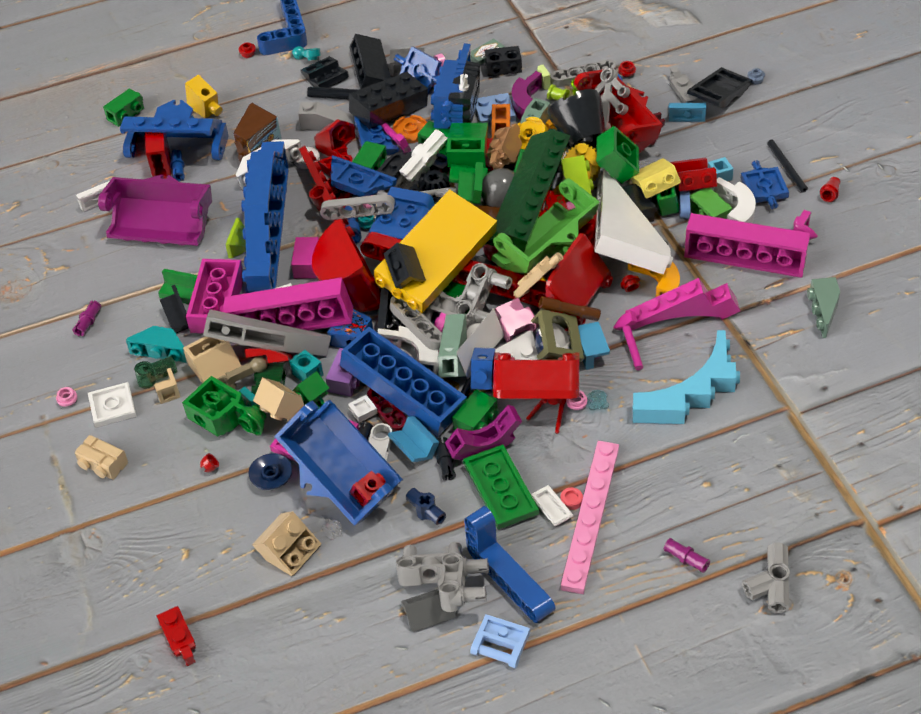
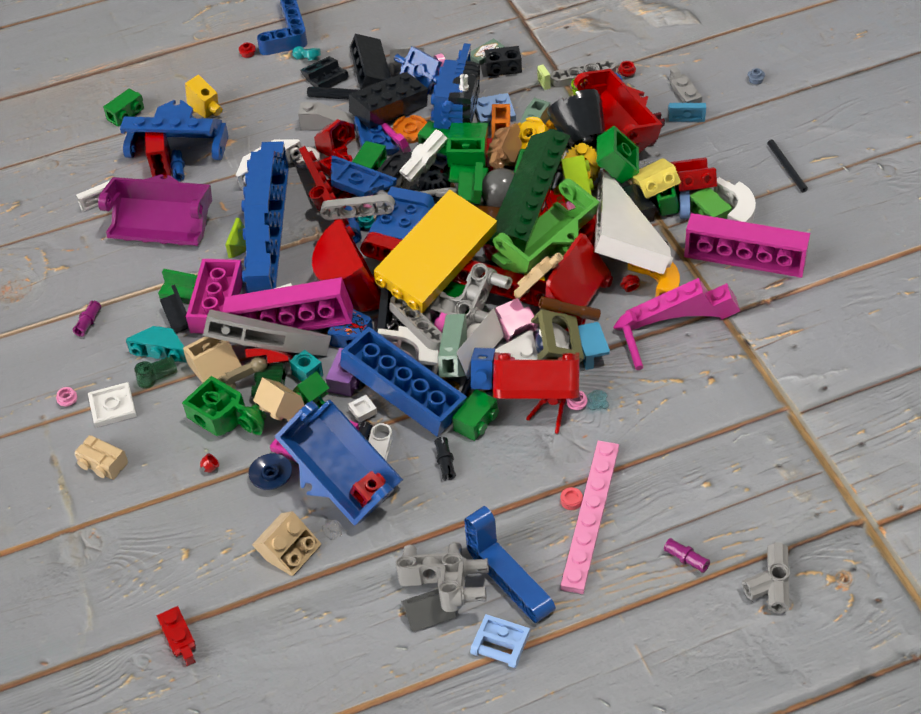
tan panel [154,368,181,404] -> none
reddish brown slope [234,103,282,162] -> none
teal tile [239,387,260,407] -> none
dark pink brick [291,237,319,279] -> none
dark red beam [367,388,407,432] -> none
black panel [384,243,426,289] -> none
dark azure panel [388,416,439,462] -> none
dark blue axle [406,488,446,525] -> none
magenta arch [445,405,522,460] -> none
green plate [463,445,539,530] -> none
magenta arch [511,71,542,121] -> none
white tile [531,485,574,527] -> none
lime bush [547,84,570,100] -> none
light grey plant [595,68,630,131] -> none
medium azure arch [633,330,740,424] -> none
black slope [687,67,752,108] -> none
medium azure plate [708,157,734,181] -> none
blue plate [741,160,789,209] -> none
dark pink plate [793,210,818,240] -> none
sand green slope [807,277,840,338] -> none
red cone [820,177,841,202] -> none

